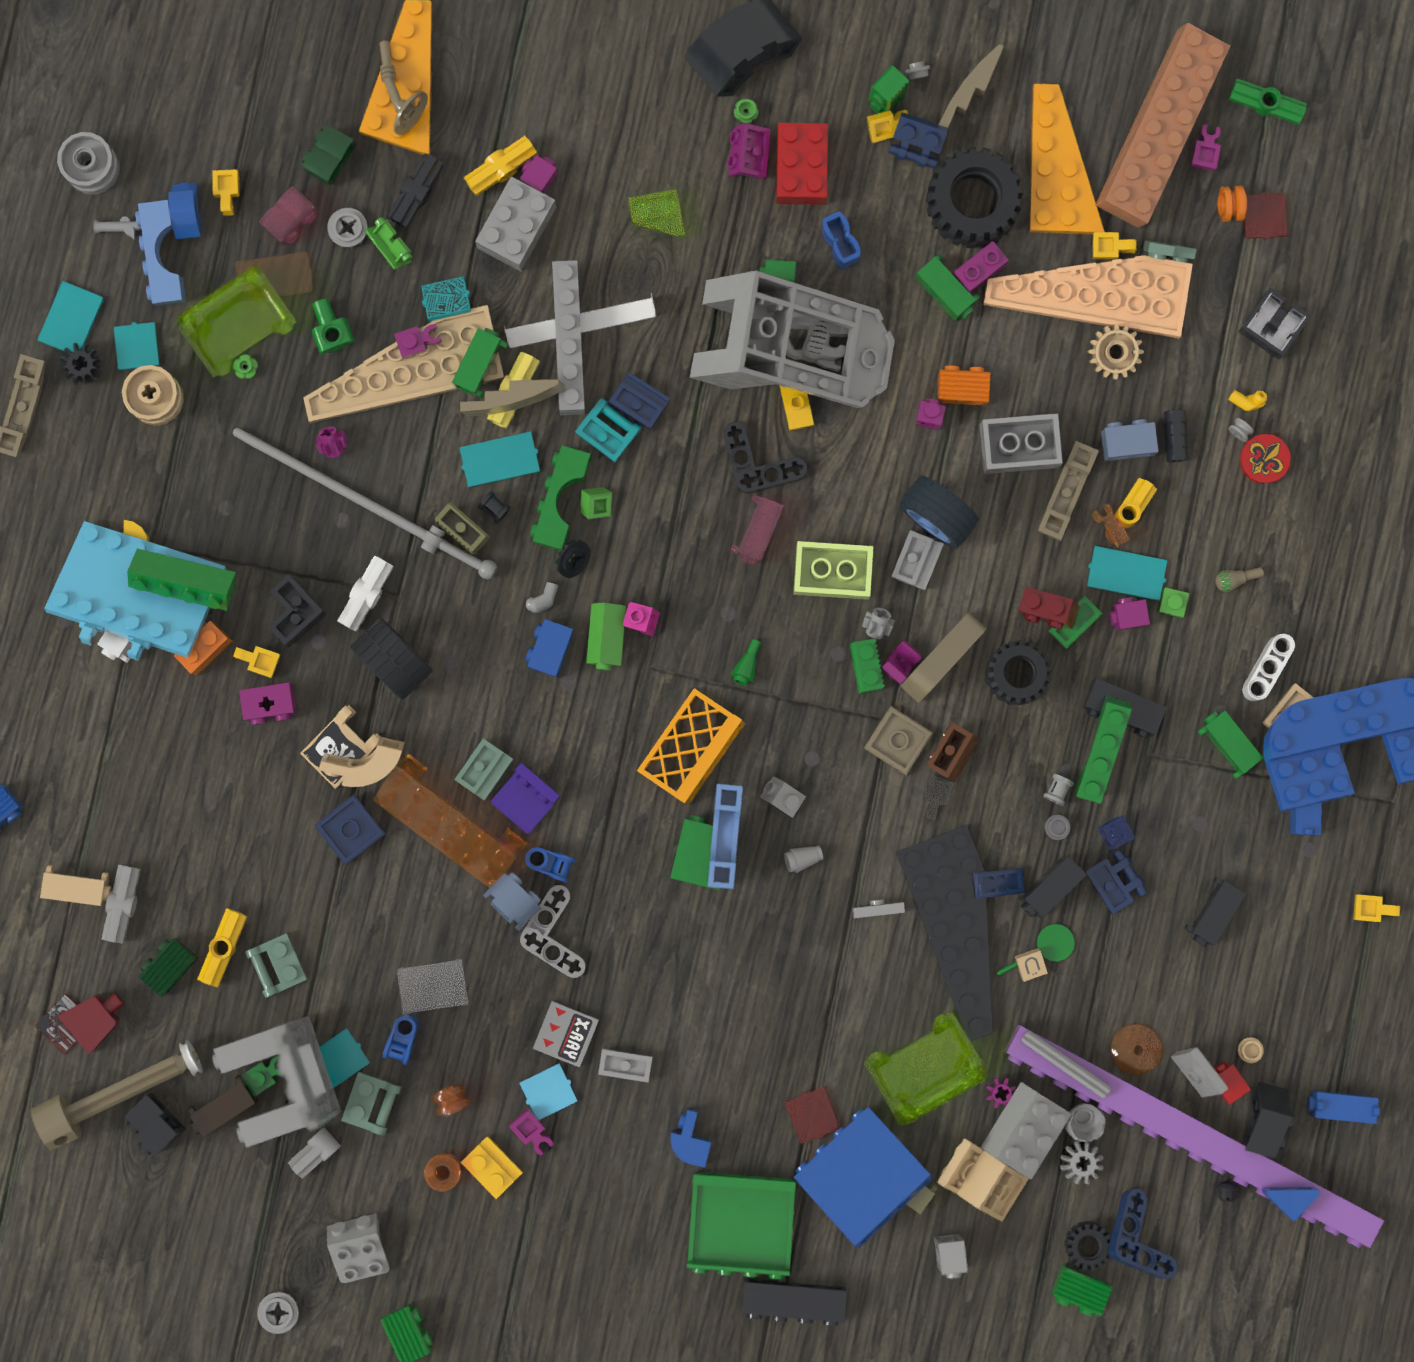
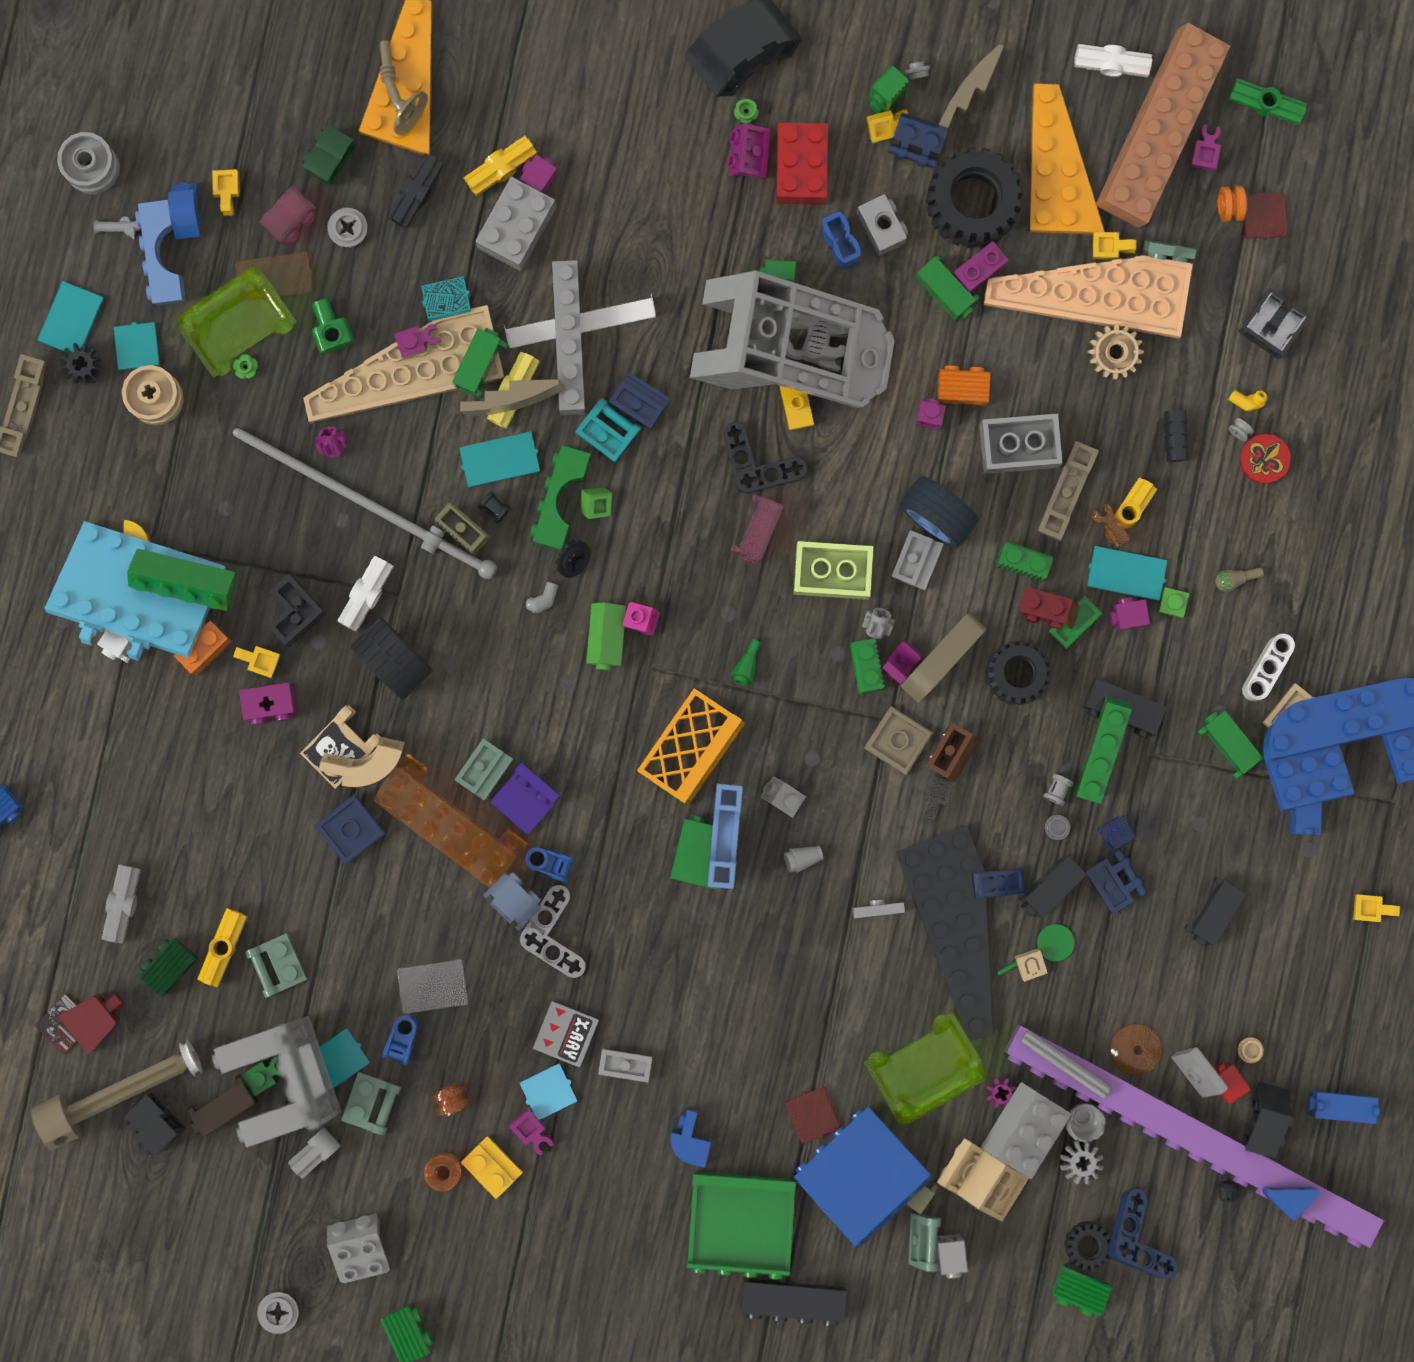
tan brick [40,865,112,906] -> none
bright green hinge [365,217,412,270] -> none
blue brick [525,619,574,678] -> none
clear neon green wing [628,189,685,238] -> none
sand blue brick [1101,419,1158,461] -> none
none -> light grey brick [857,194,908,257]
none -> sand green plate [908,1213,941,1272]
none -> green brick [996,541,1053,583]
none -> white piece [1074,44,1152,78]

